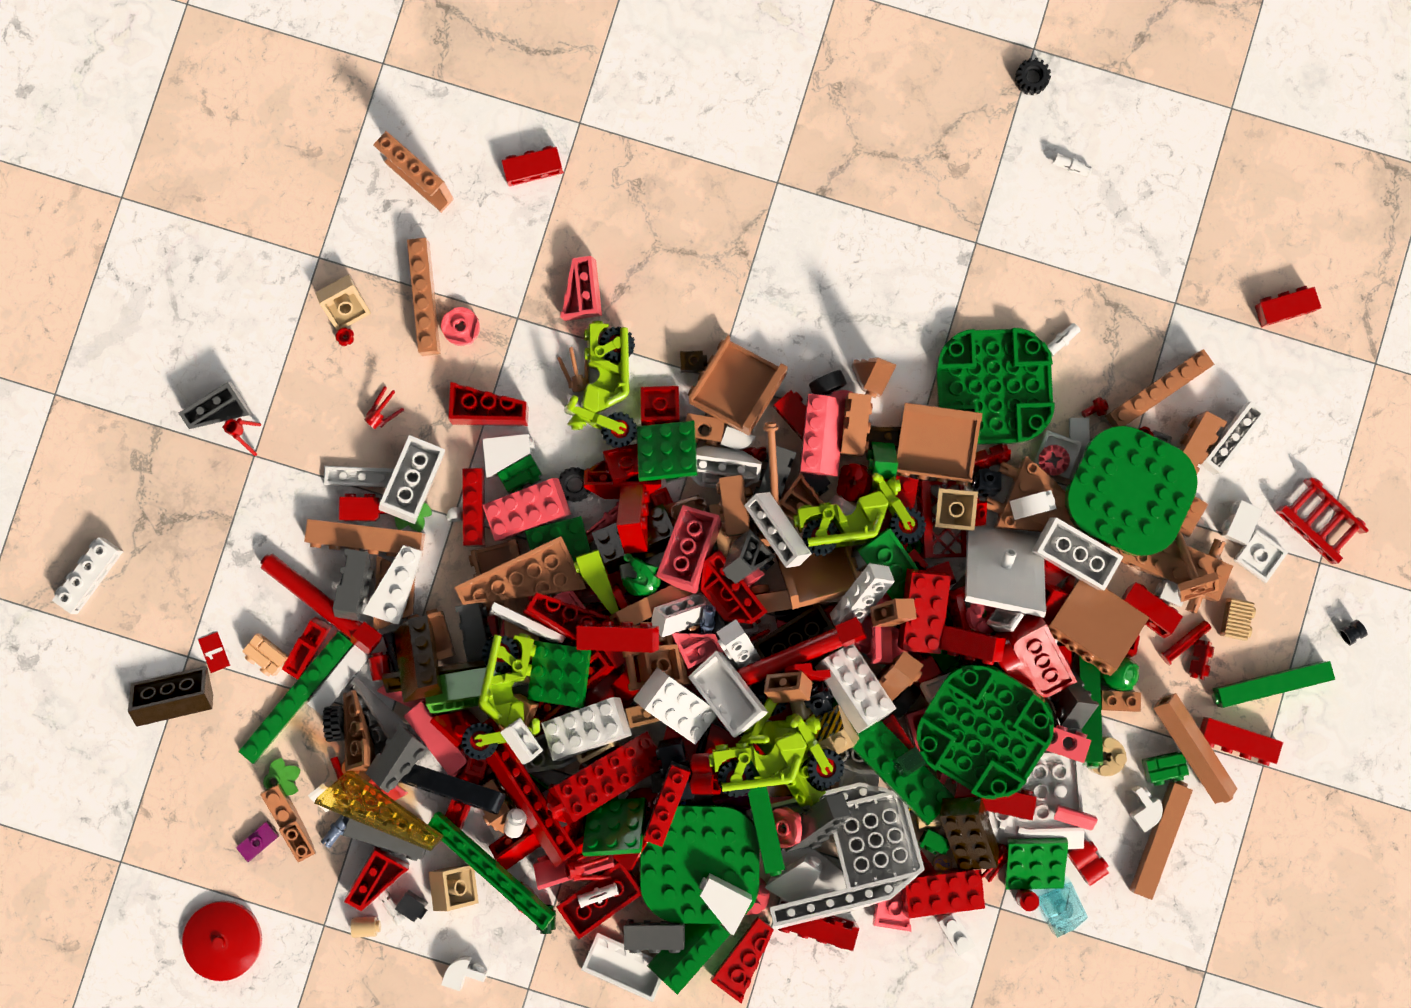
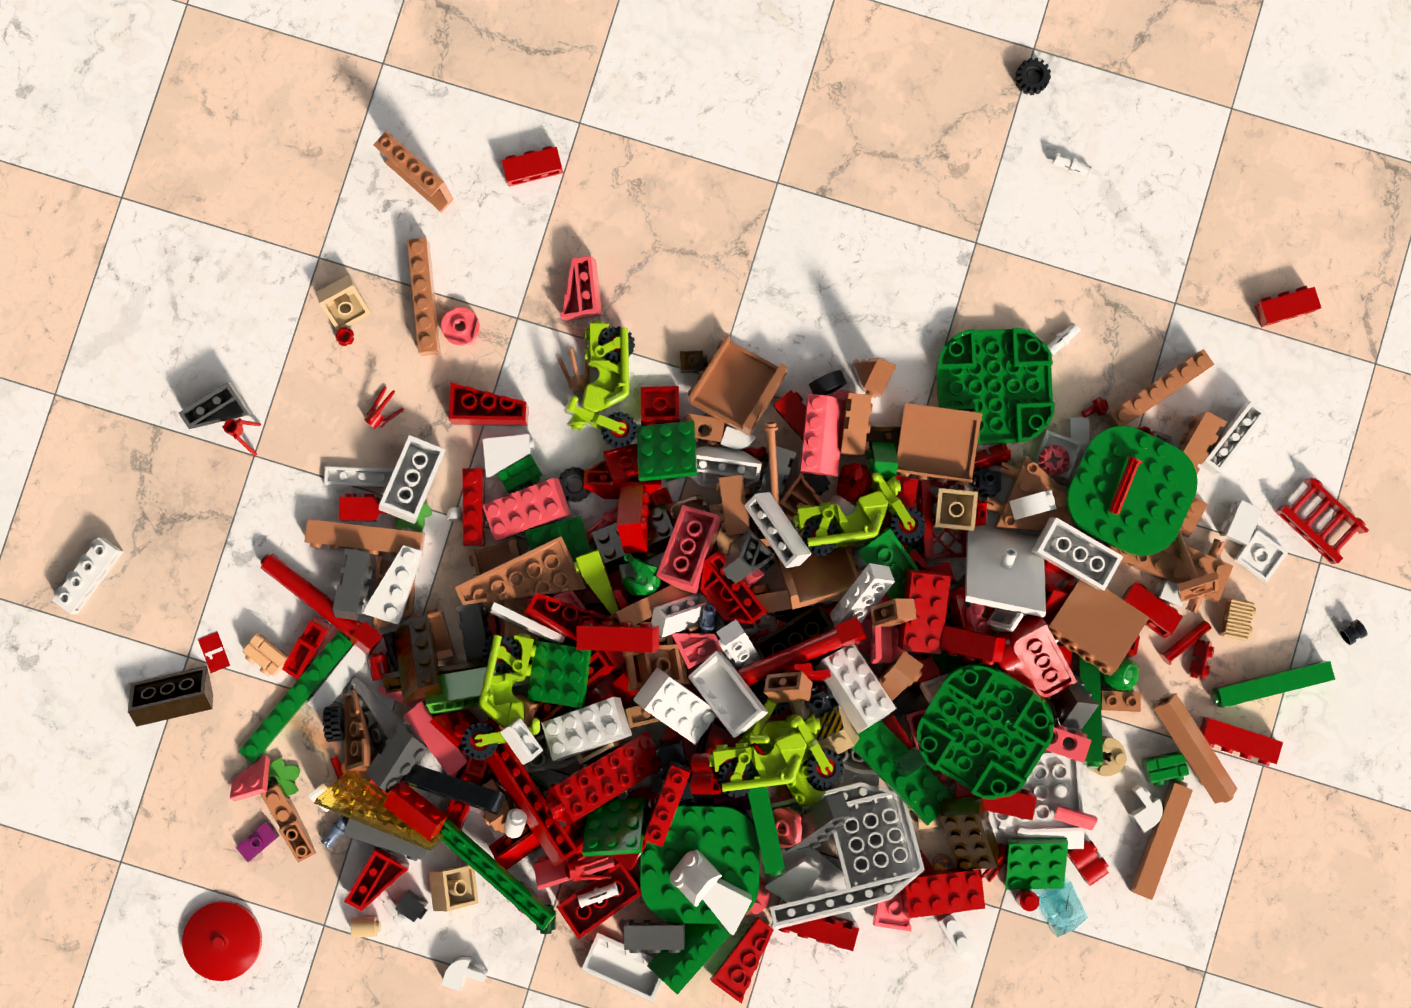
green brick [918,828,950,855] -> none
none -> coral wing [230,755,270,801]
none -> red brick [383,781,448,841]
none -> white slope [670,850,722,907]
none -> red axle [1108,456,1142,514]

